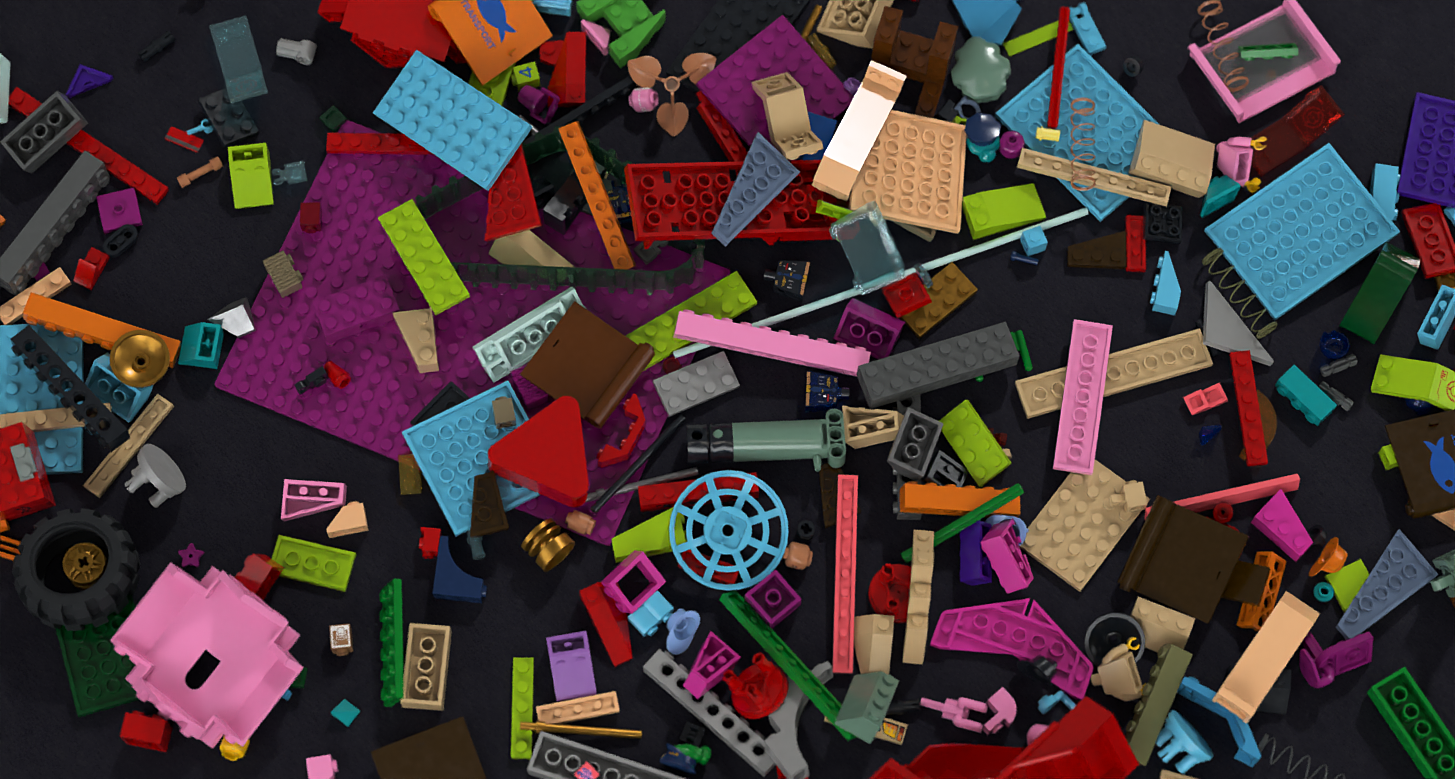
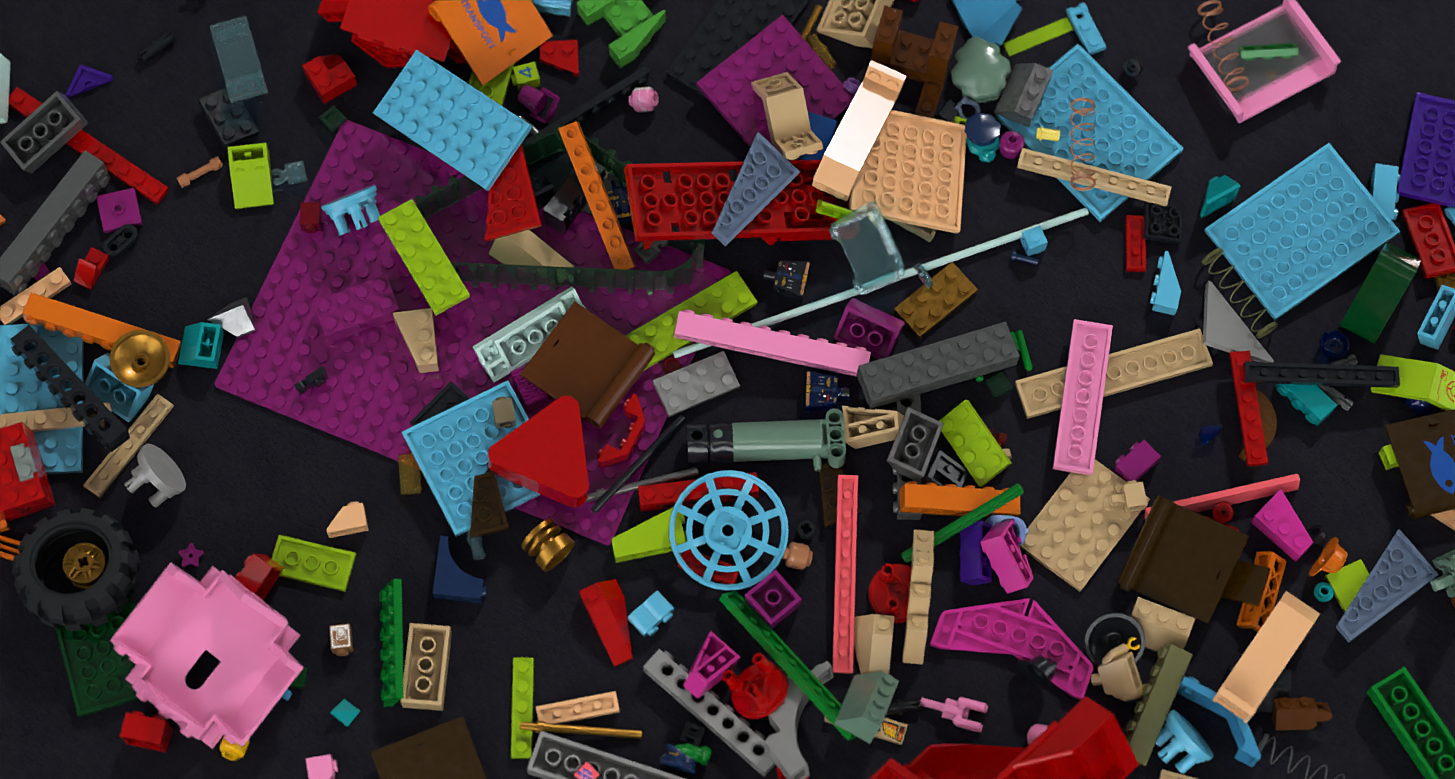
red sticker [165,127,204,152] -> none
medium azure hand [187,119,213,135] -> none
dark tan brick [263,250,303,298] -> none
light grey piece [276,38,317,65] -> none
bright pink wedge [281,479,347,521] -> none
red cone [323,361,351,389] -> none
red plate [326,133,434,155] -> none
red brick [419,527,442,559] -> none
medium lavender slope [546,631,597,702] -> none
red wedge [548,32,586,107] -> none
nougat brick [565,510,596,535] -> none
bright pink slope [581,20,611,56] -> none
dark pink window [601,550,666,614] -> none
nougat plant [628,53,716,136] -> none
light blue piece [666,608,700,655] -> none
red plate [696,91,747,162] -> none
red tile [881,272,932,318] -> none
lime slope [962,183,1046,240] -> none
bright pink brick [982,687,1016,735] -> none
medium azure plate [1038,690,1076,714] -> none
red axle [1047,7,1070,129] -> none
dark brown wing [1067,231,1126,269] -> none
tan slope [1128,120,1215,198] -> none
coral slope [1183,382,1228,415] -> none
bright pink torso [1216,137,1267,192] -> none
clear red windscreen [1251,85,1345,177] -> none
magenta plate [1300,631,1373,688] -> none
none -> red slope [303,54,357,104]
none -> medium azure piece [321,185,380,236]
none -> clear green plate [985,372,1013,399]
none -> flat silver slope [994,63,1053,127]
none -> magenta brick [1114,440,1161,482]
none -> black plate [1243,361,1400,388]
none -> reddish brown hinge [1272,697,1333,730]

